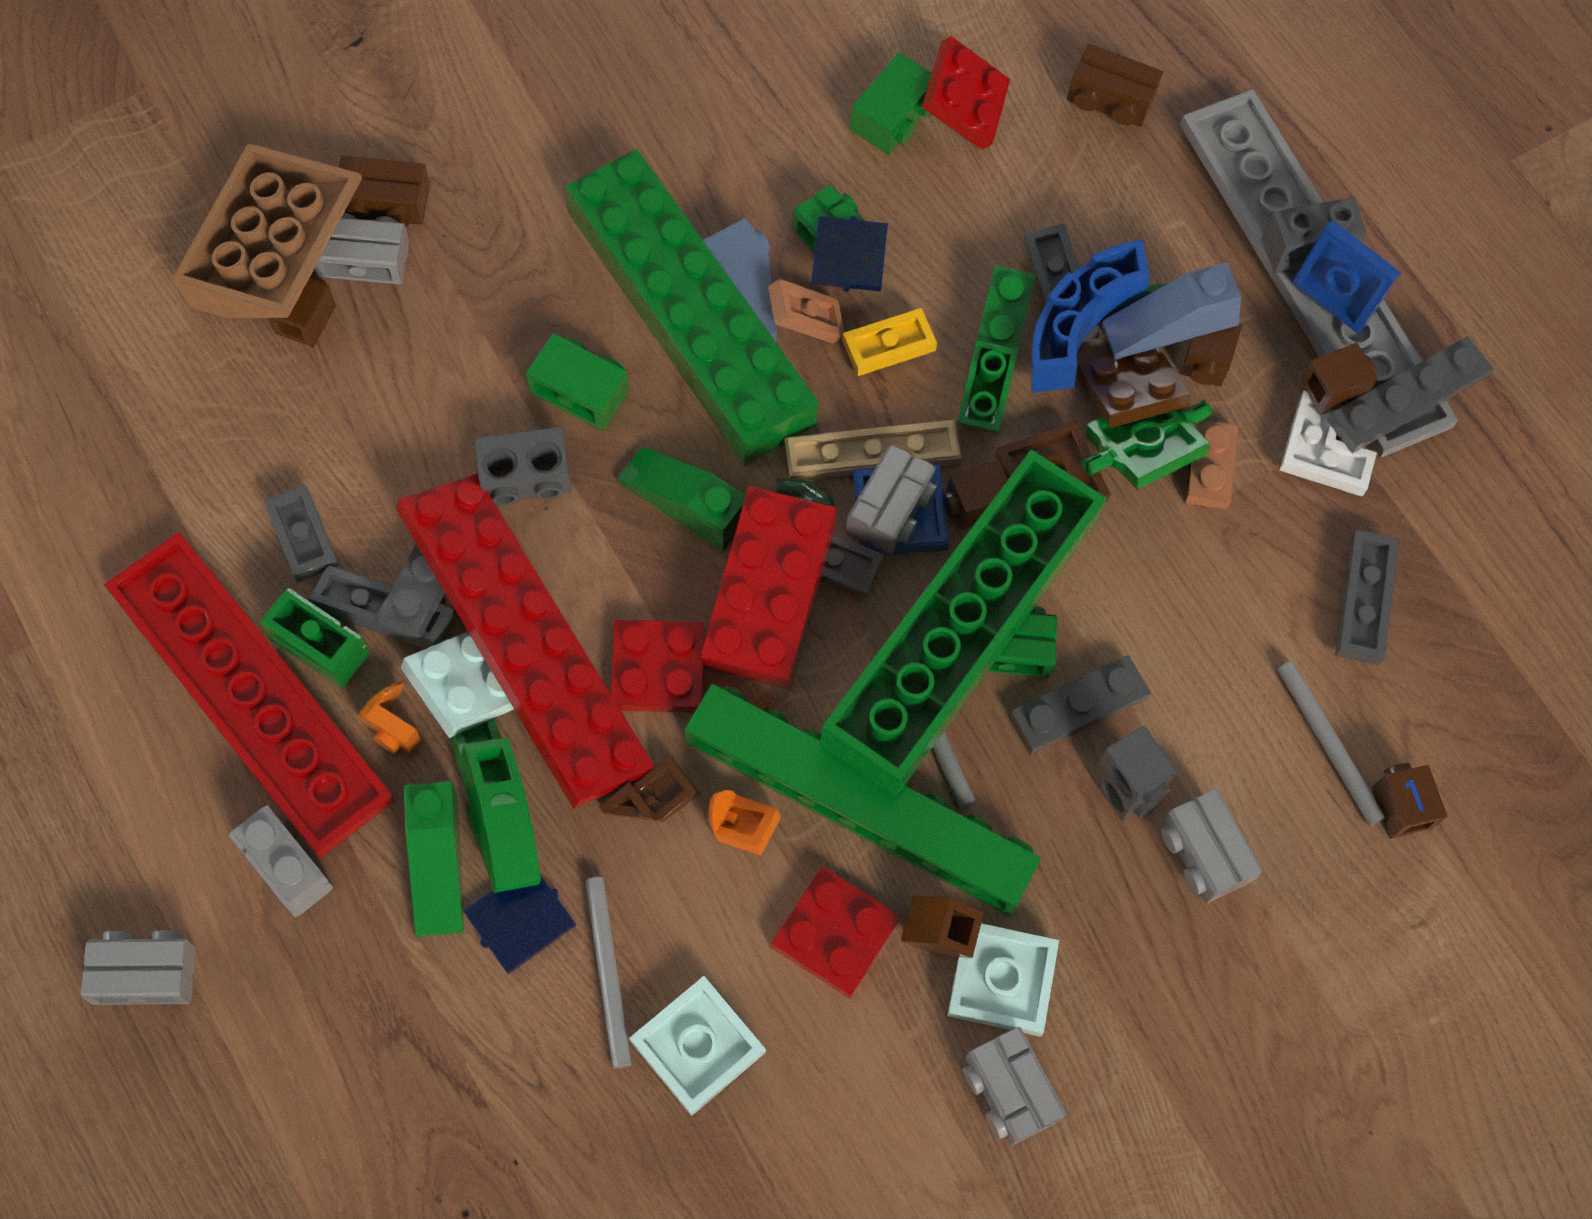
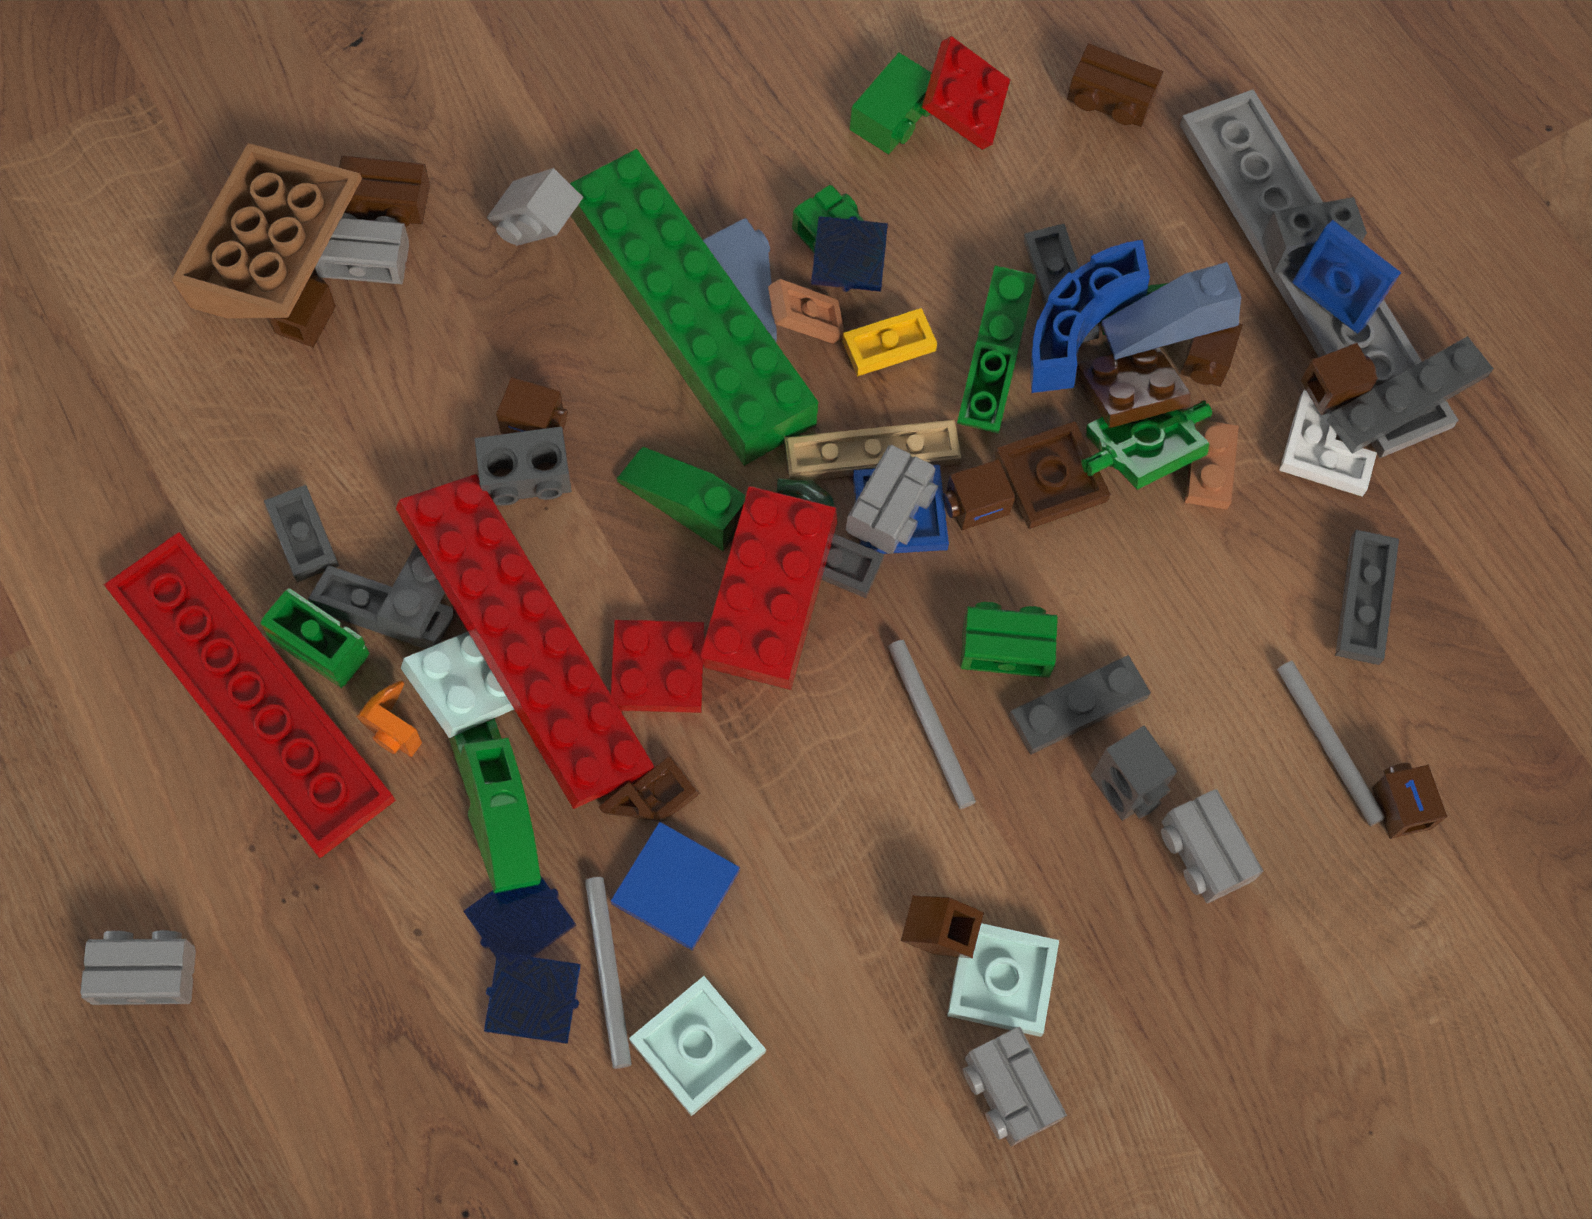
light grey brick [228,805,333,918] -> none
green slope [404,781,464,937] -> none
green brick [526,333,629,431] -> none
green brick [685,684,1041,917] -> none
orange plate [708,789,781,856] -> none
red plate [770,866,901,999] -> none
green brick [820,450,1107,797] -> none
none -> clear blue piece [484,952,581,1044]
none -> light grey brick [487,168,583,246]
none -> reddish brown brick [496,377,568,434]
none -> blue tile [611,822,740,951]

